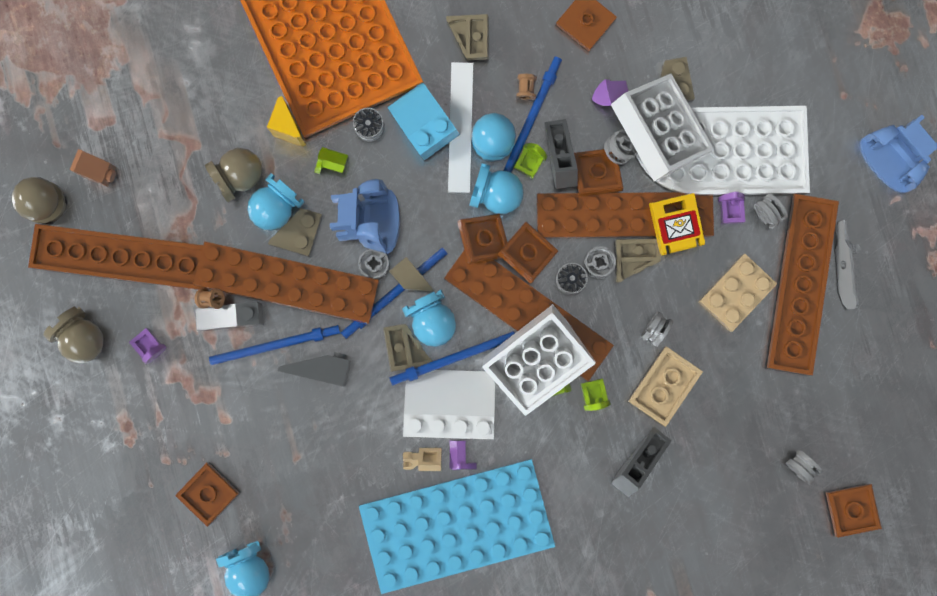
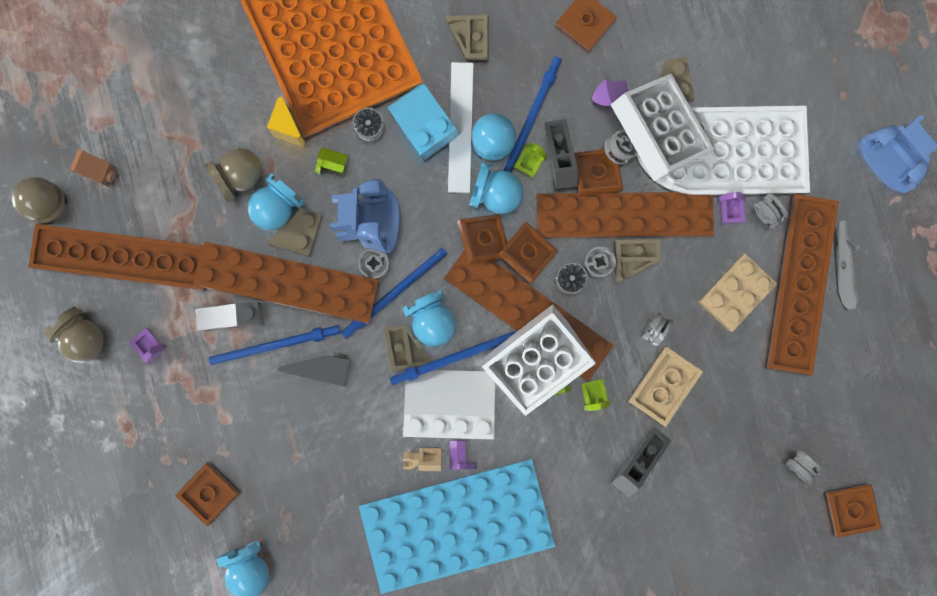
medium nougat bush [195,288,225,309] -> none
dark tan slope [389,257,434,293] -> none
medium nougat bush [516,74,537,100] -> none
container [649,193,705,256] -> none

